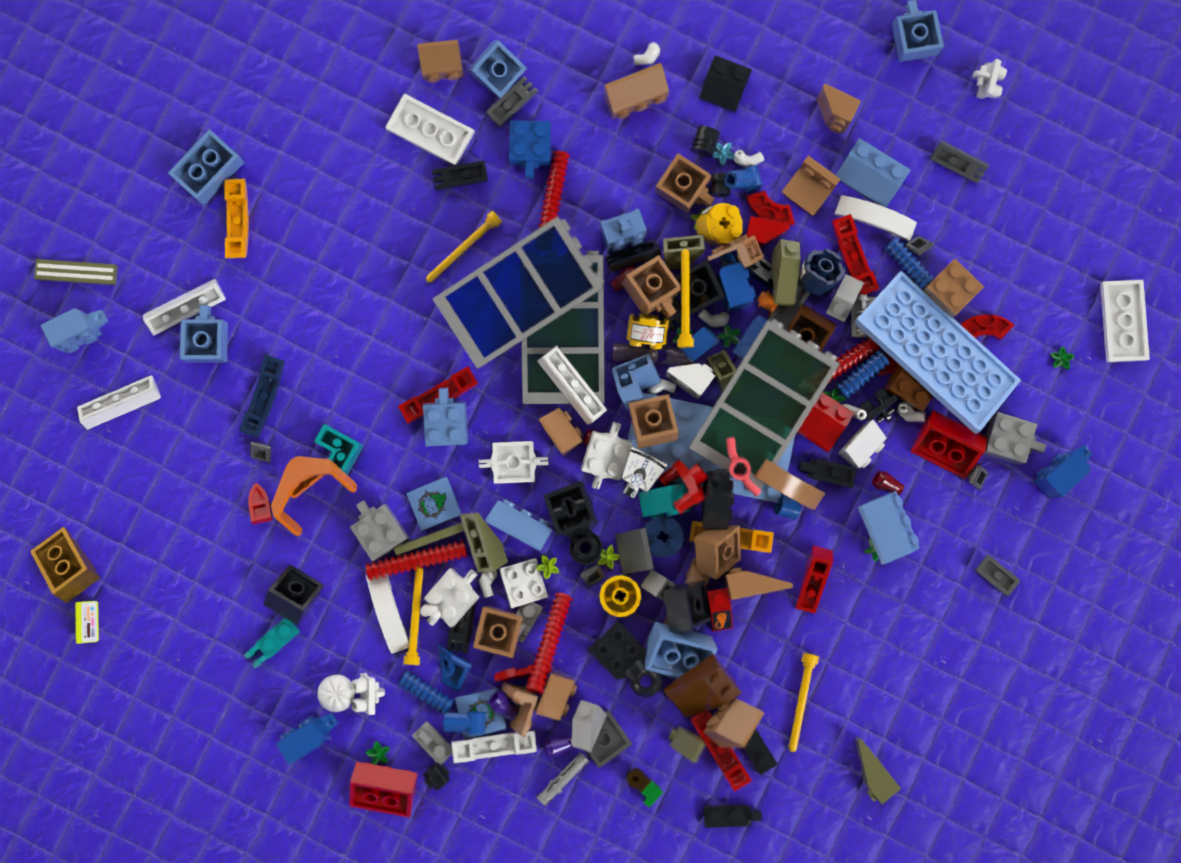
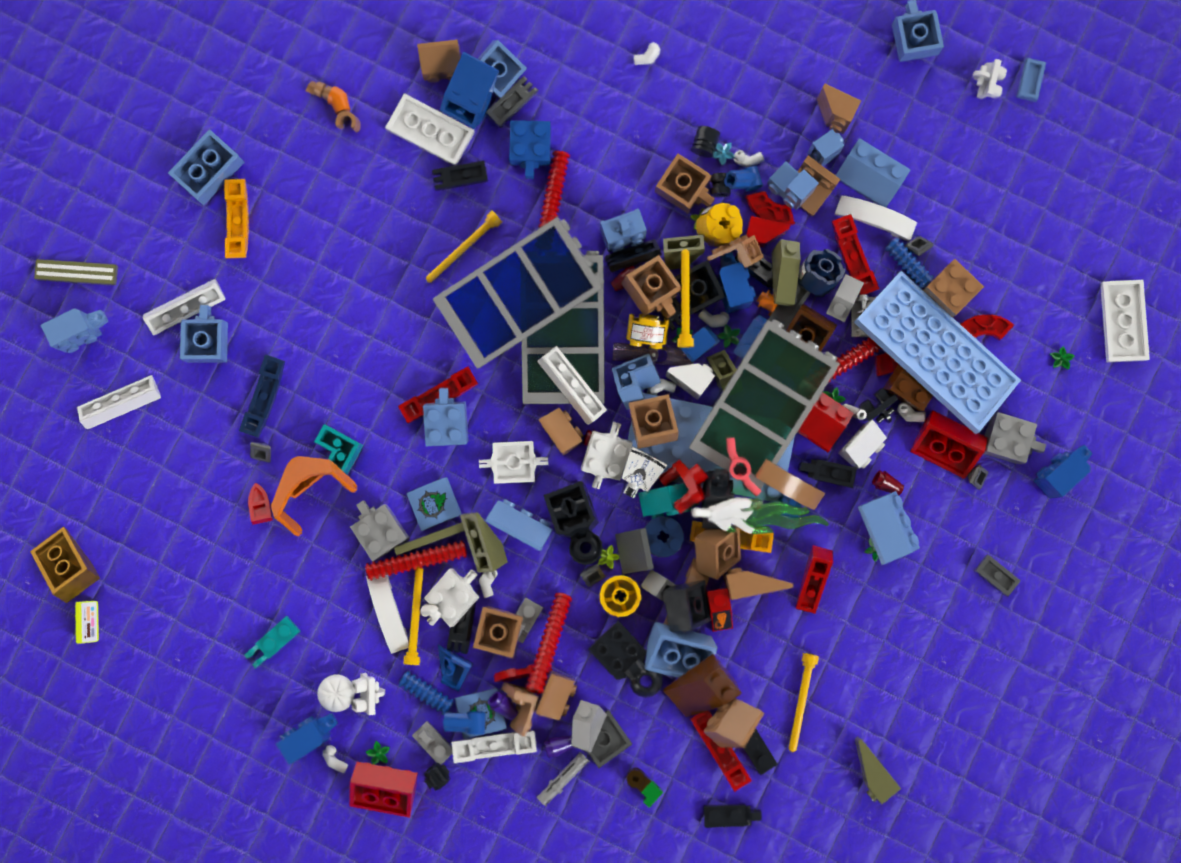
black slope [263,564,324,625] -> none
white hinge [499,558,548,608] -> none
lime plant [535,555,559,580] -> none
medium nougat slope [604,63,669,119] -> none
olive slope [668,725,705,764] -> none
black slope [699,55,752,113] -> none
blue piece [837,351,890,398] -> none
dark grey hinge [931,140,989,183] -> none
none -> medium nougat piece [306,81,361,133]
none -> white arm [322,745,348,773]
none -> blue slope [440,52,499,129]
none -> piece [692,498,829,534]
none -> medium blue brick [767,161,819,210]
none -> medium blue brick [807,129,844,166]
none -> medium blue tile [1016,58,1046,102]

